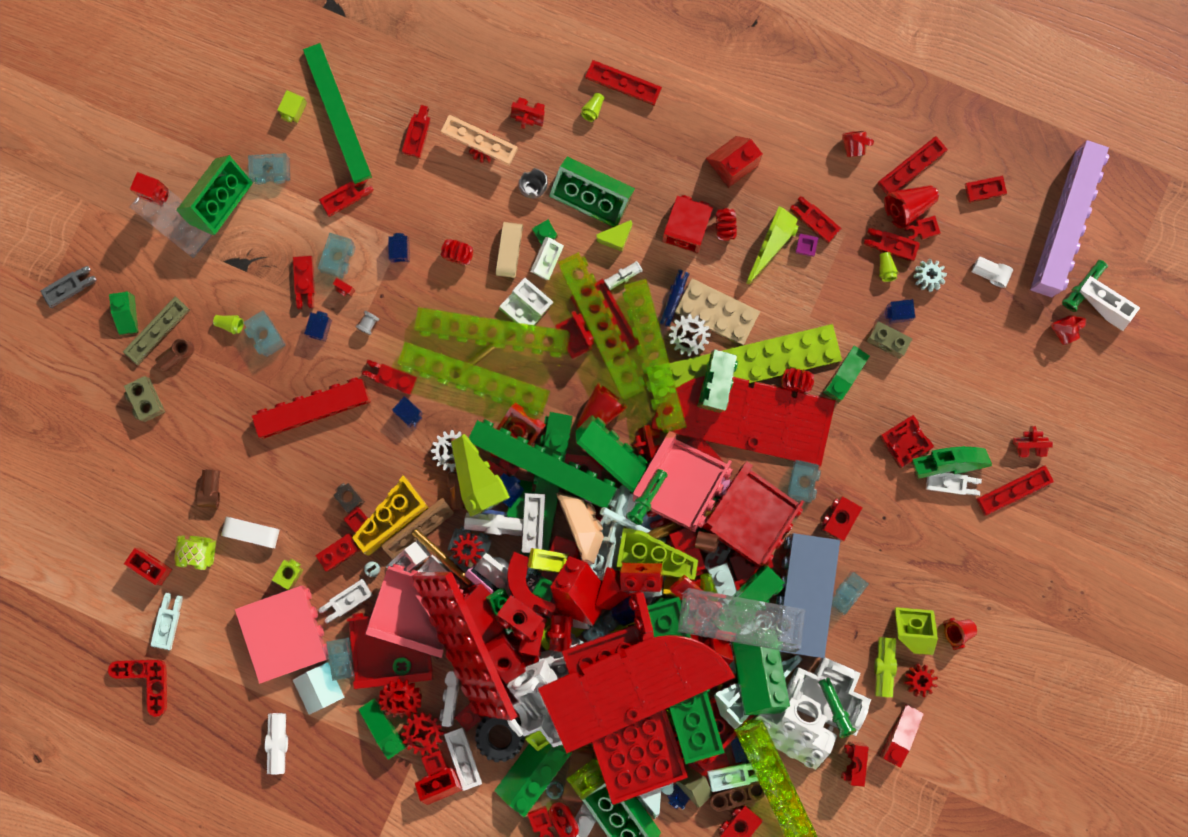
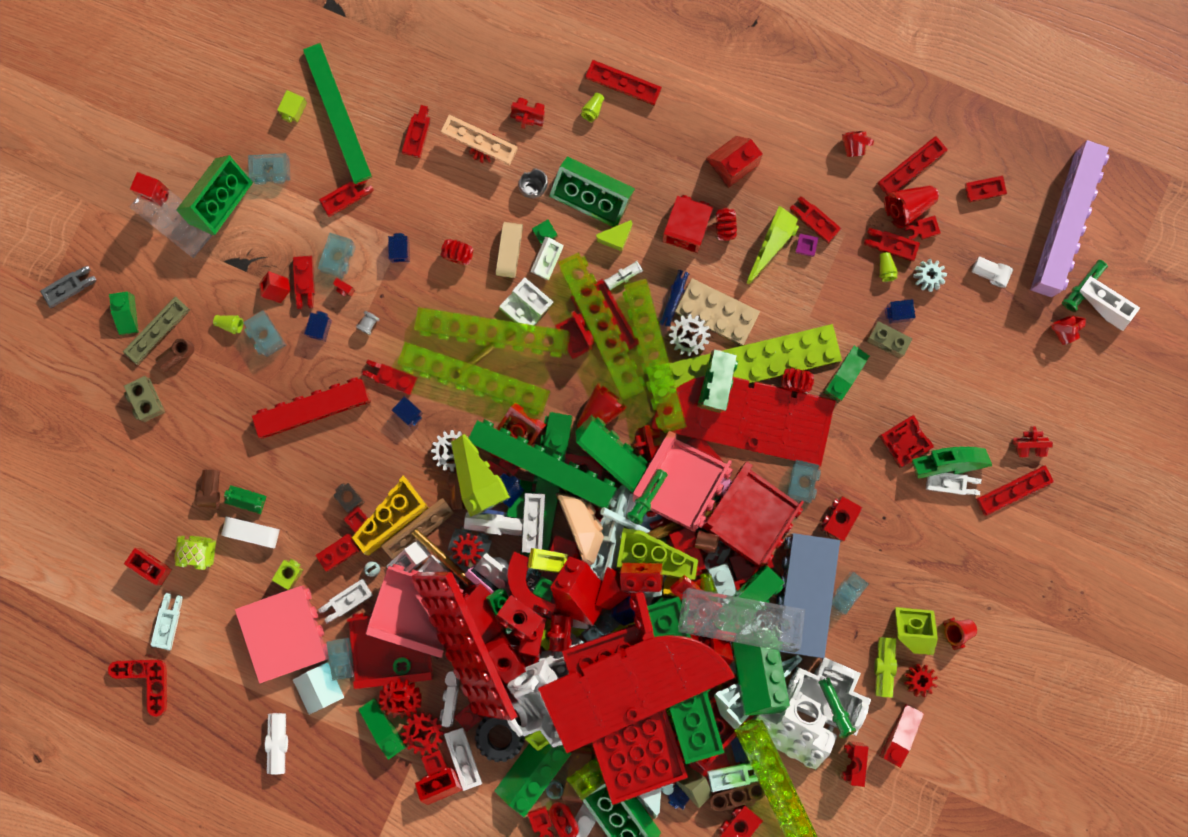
none -> green hinge [224,485,267,514]
none -> red panel [259,271,290,303]

